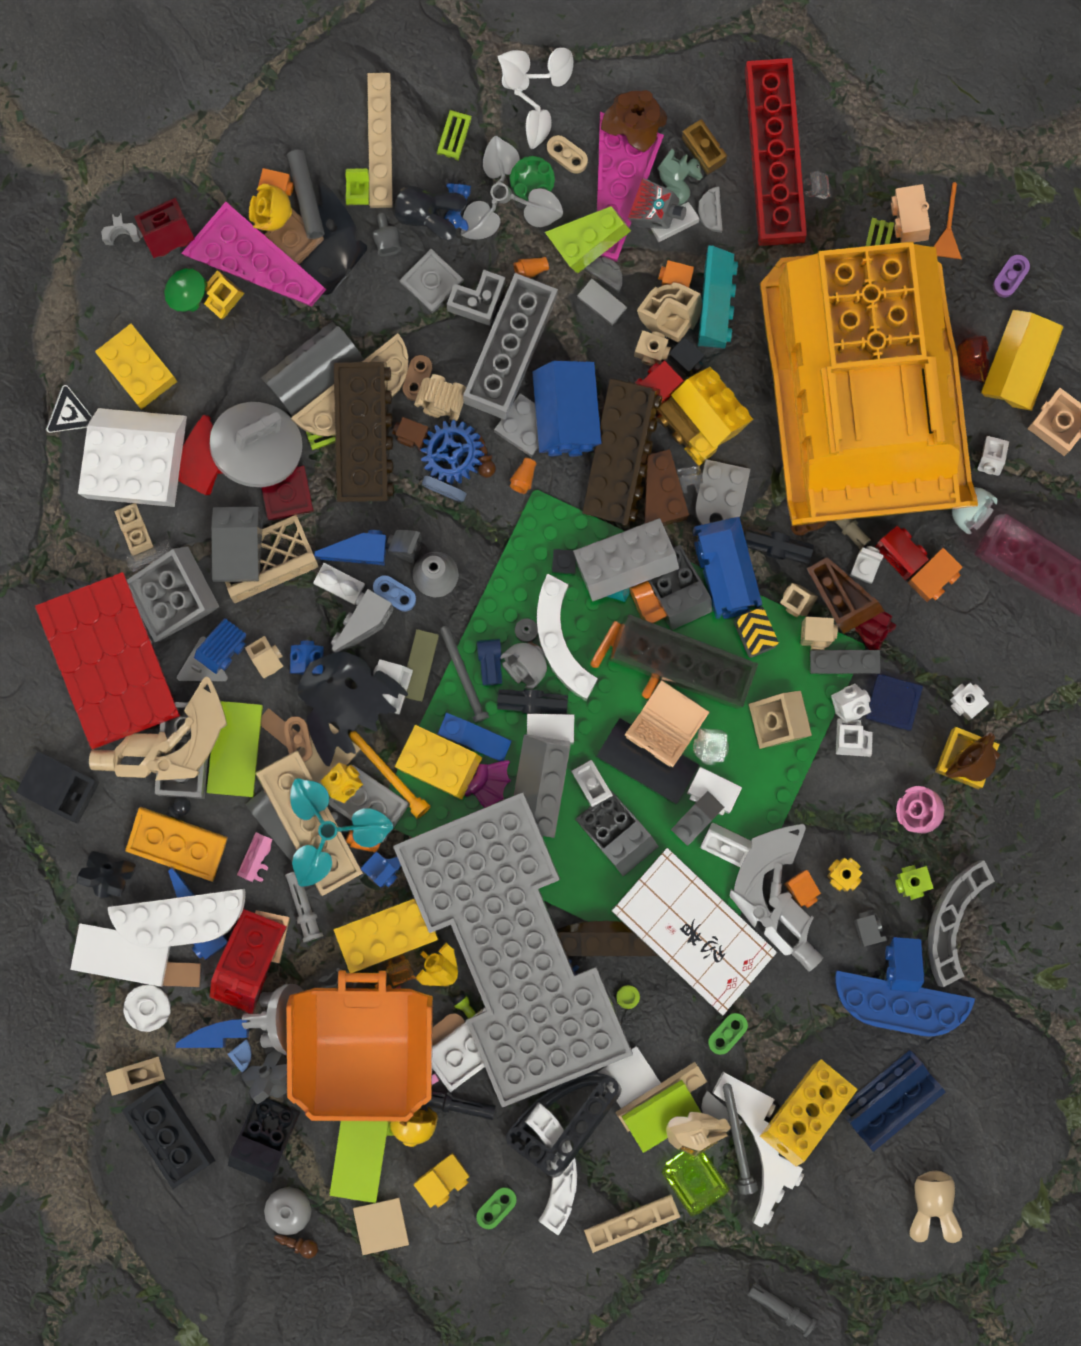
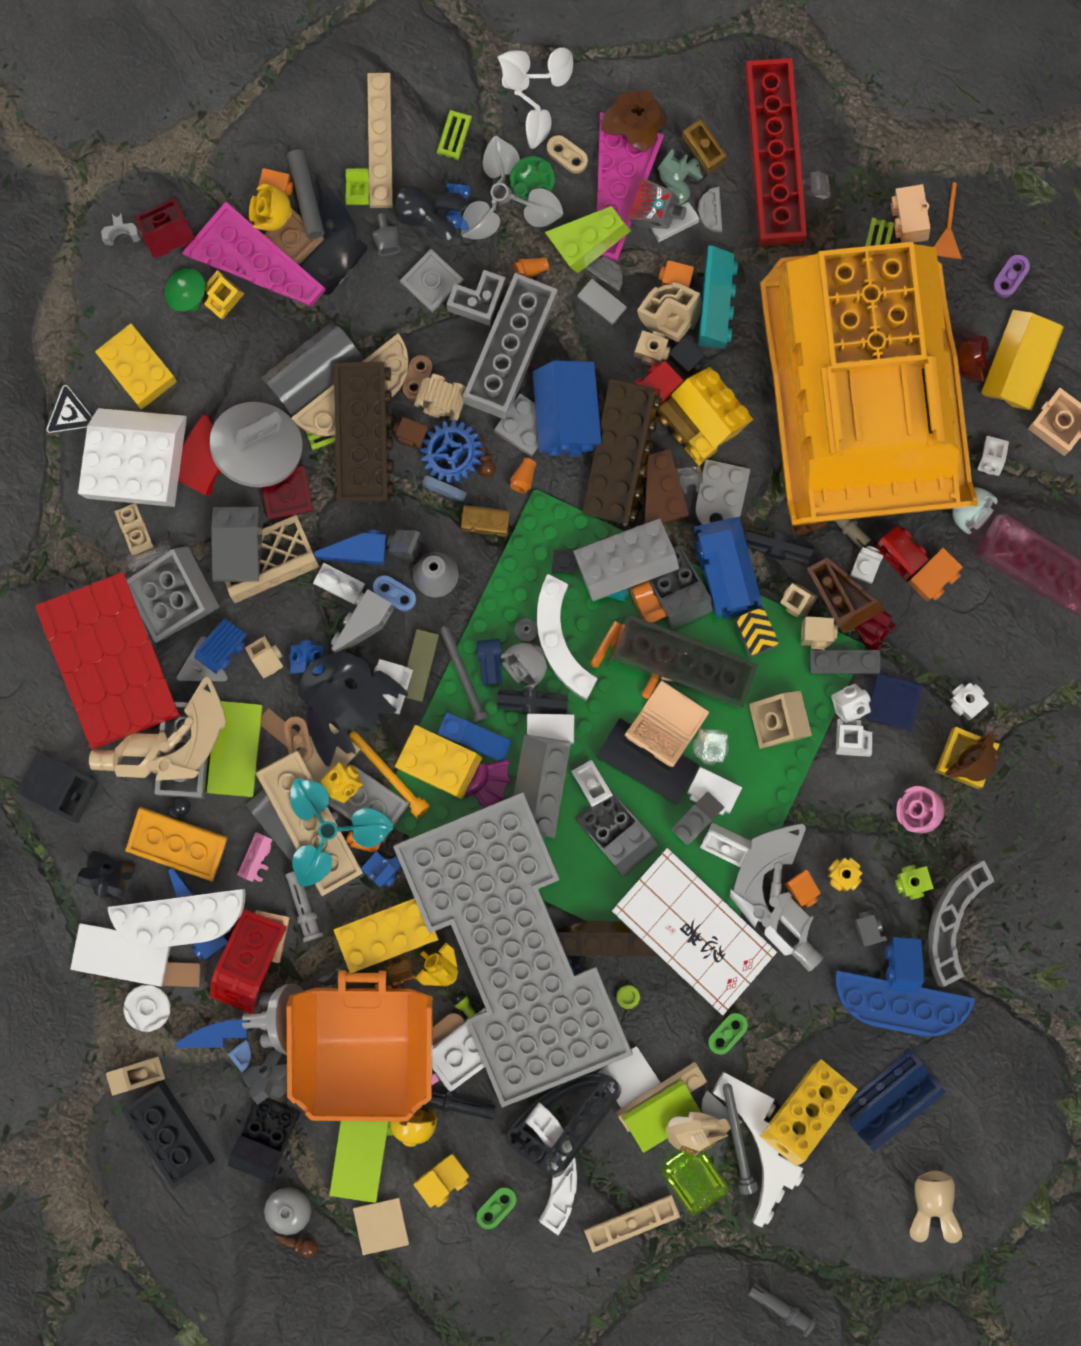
none -> pearl gold brick [461,505,510,537]

